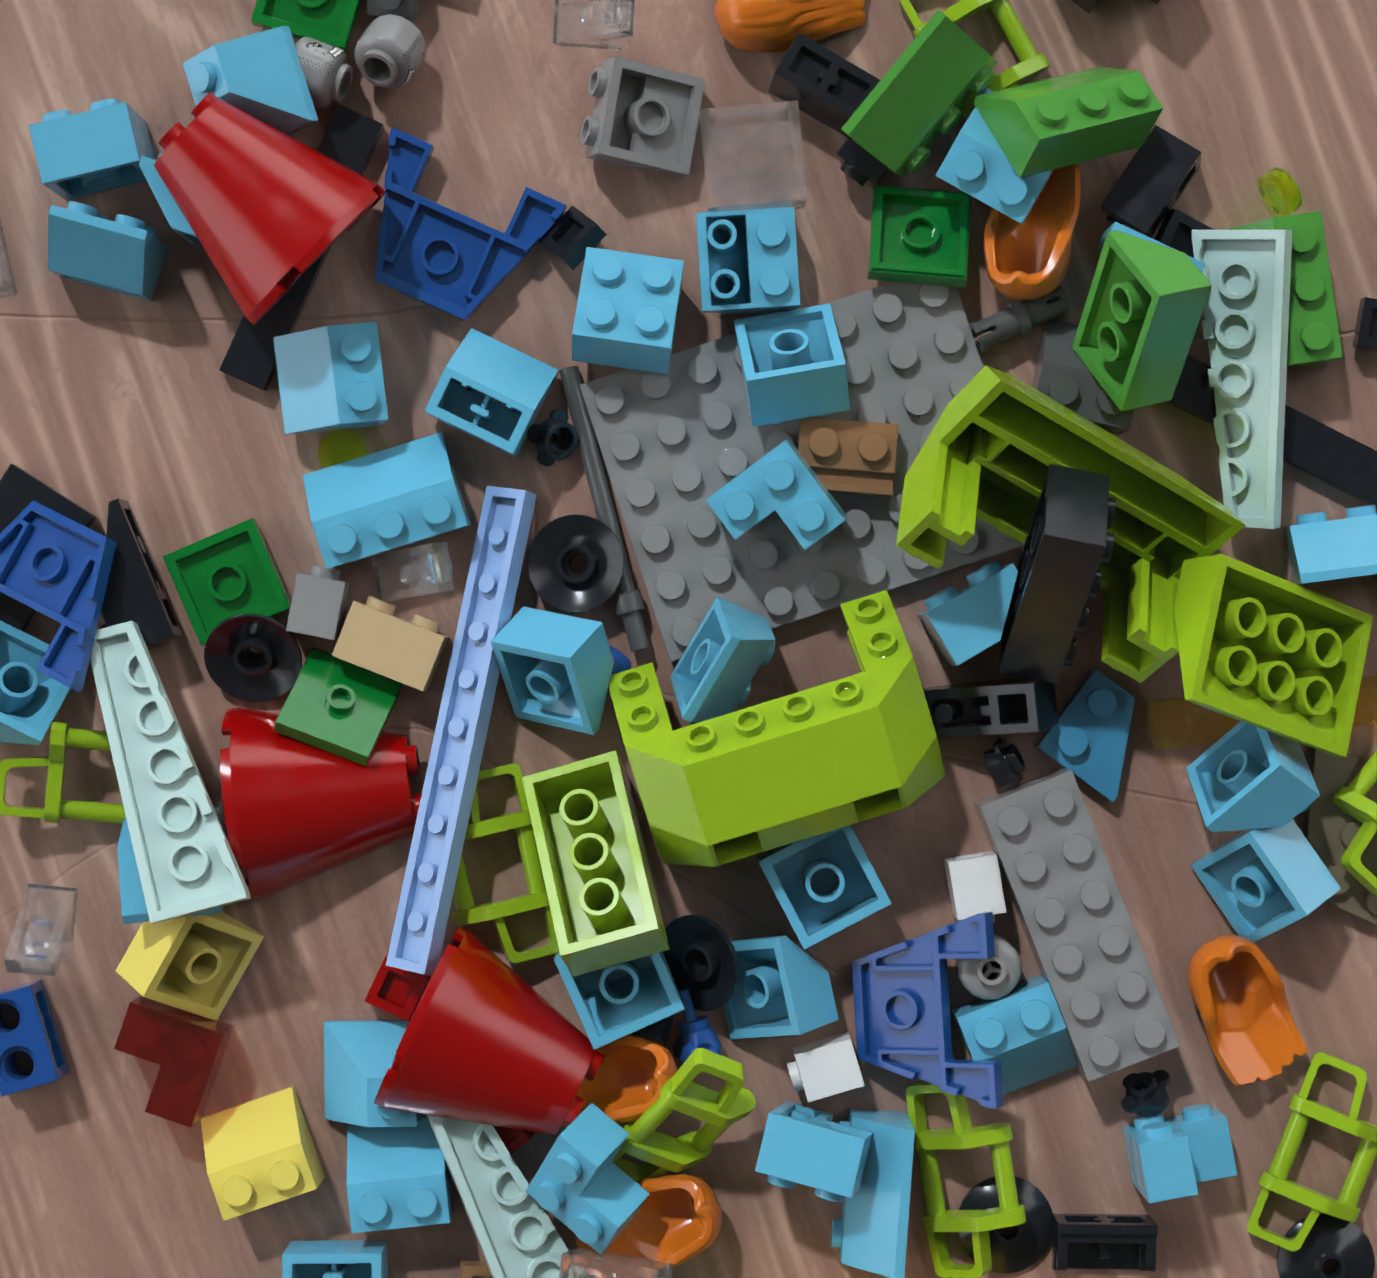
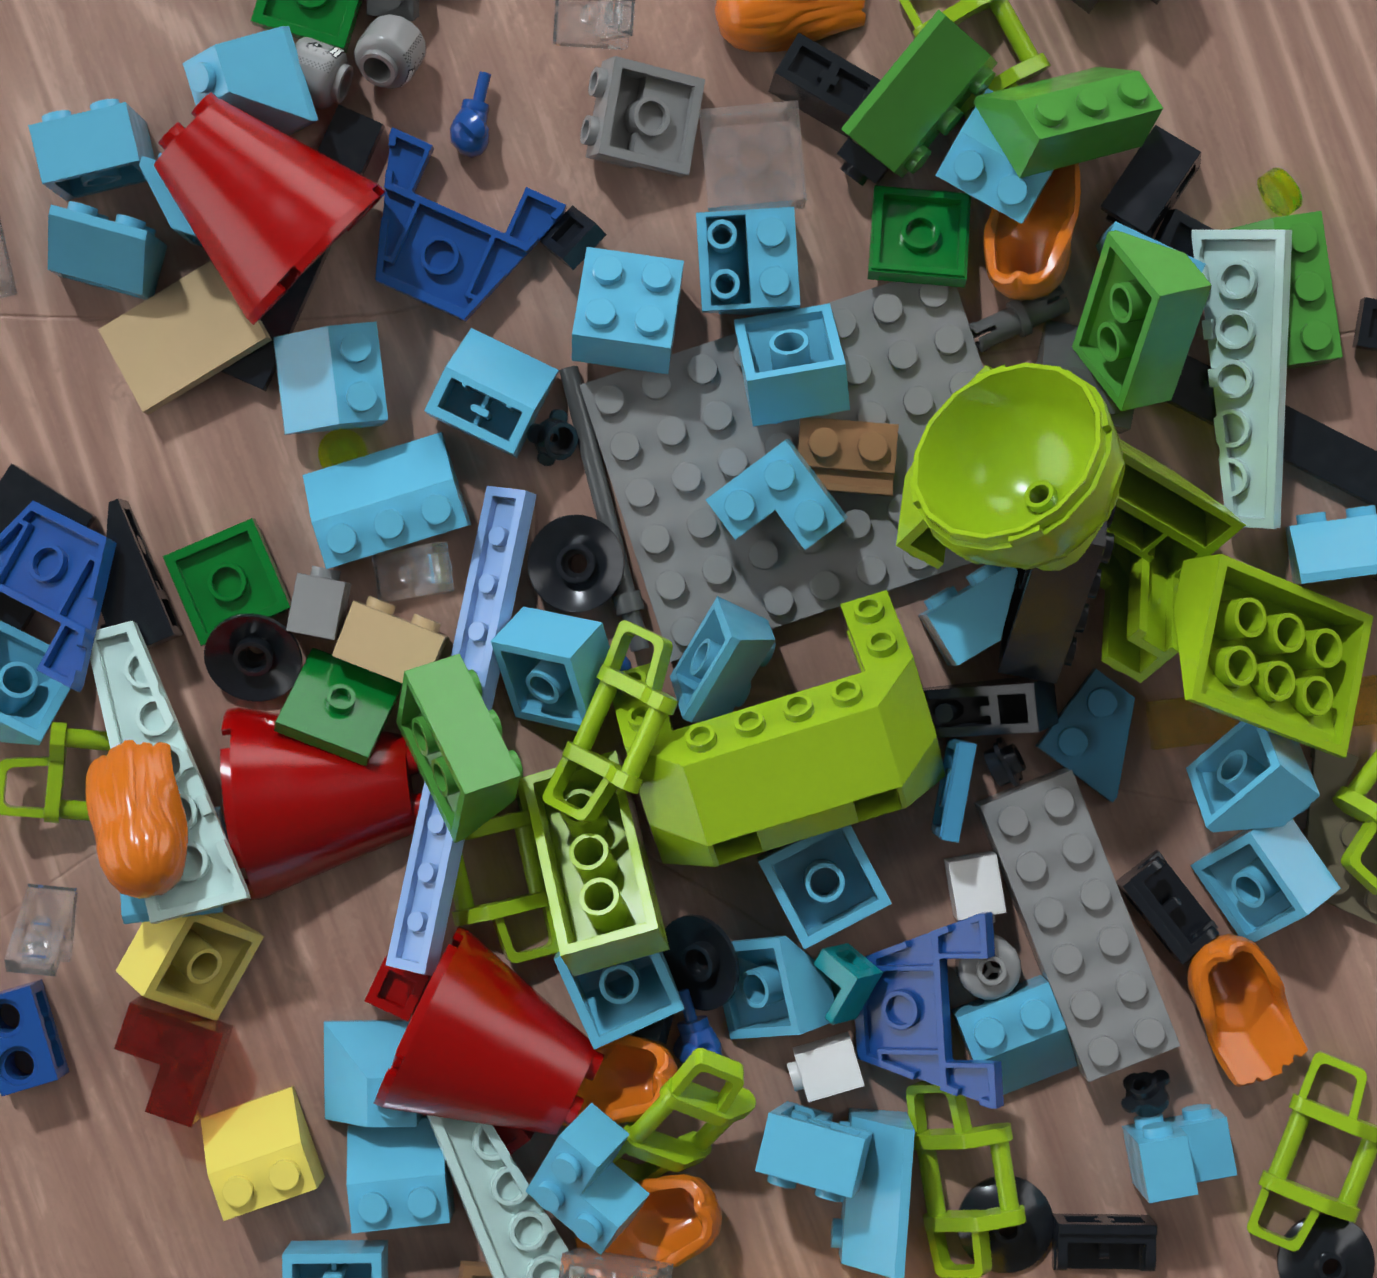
none -> orange hair [85,740,188,899]
none -> tan tile [98,261,272,415]
none -> bright green slope [396,654,523,843]
none -> blue piece [450,71,491,158]
none -> lime bar [542,620,679,823]
none -> teal panel [814,943,883,1025]
none -> lime rock [908,362,1125,571]
none -> dark azure tile [931,738,977,843]
none -> black hinge [1116,850,1219,964]

